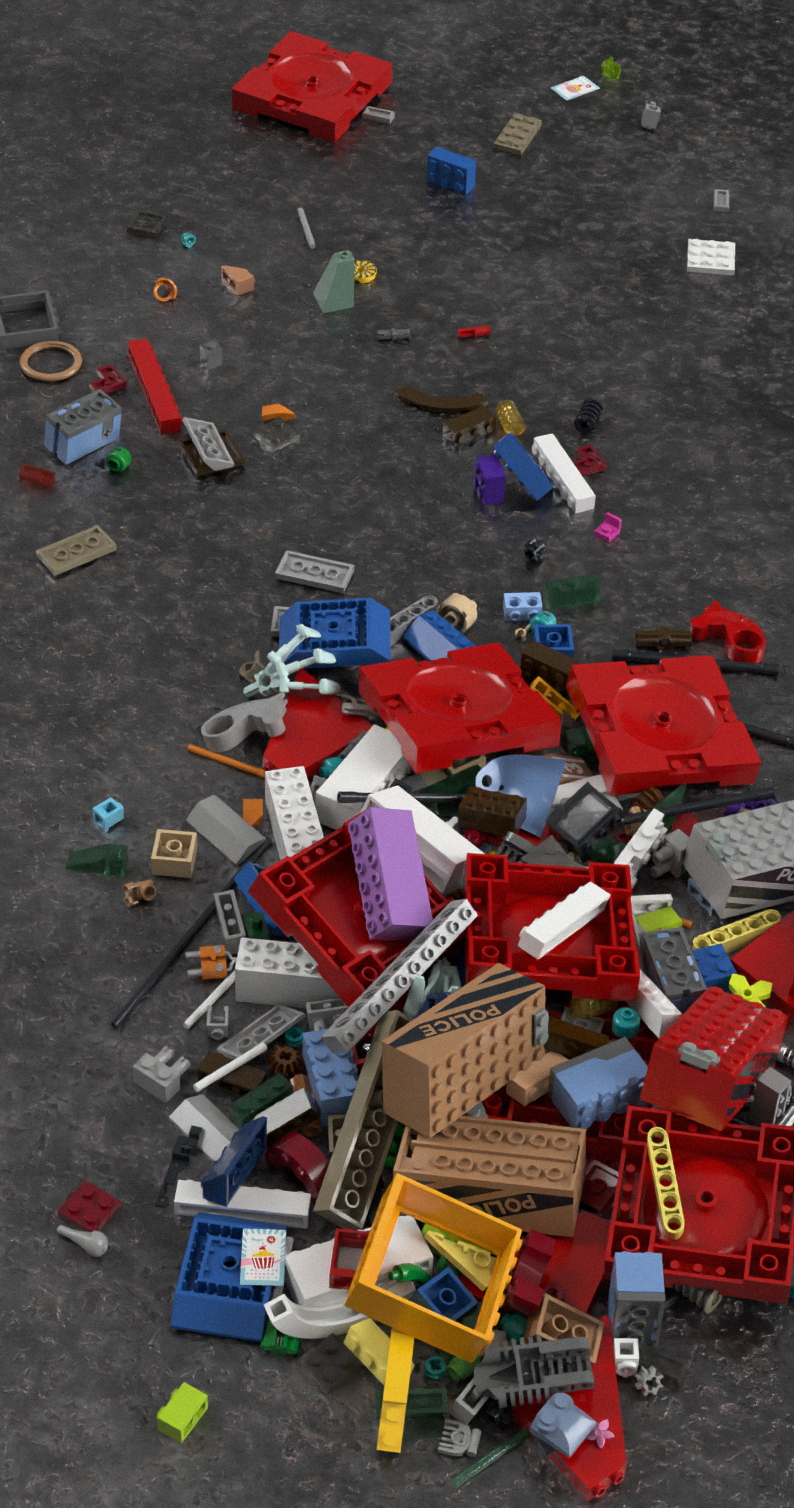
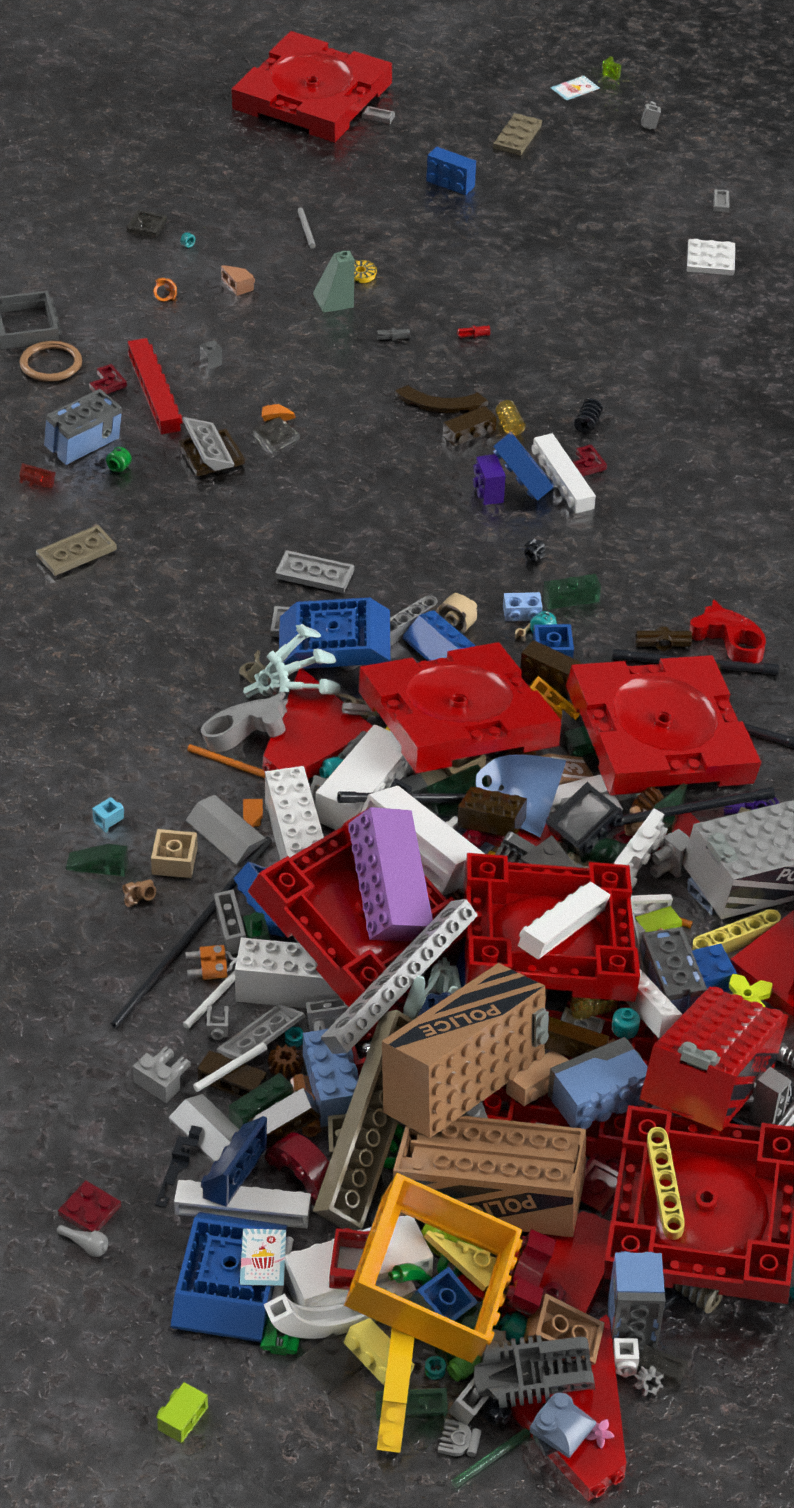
dark pink bracket [594,512,622,543] -> none

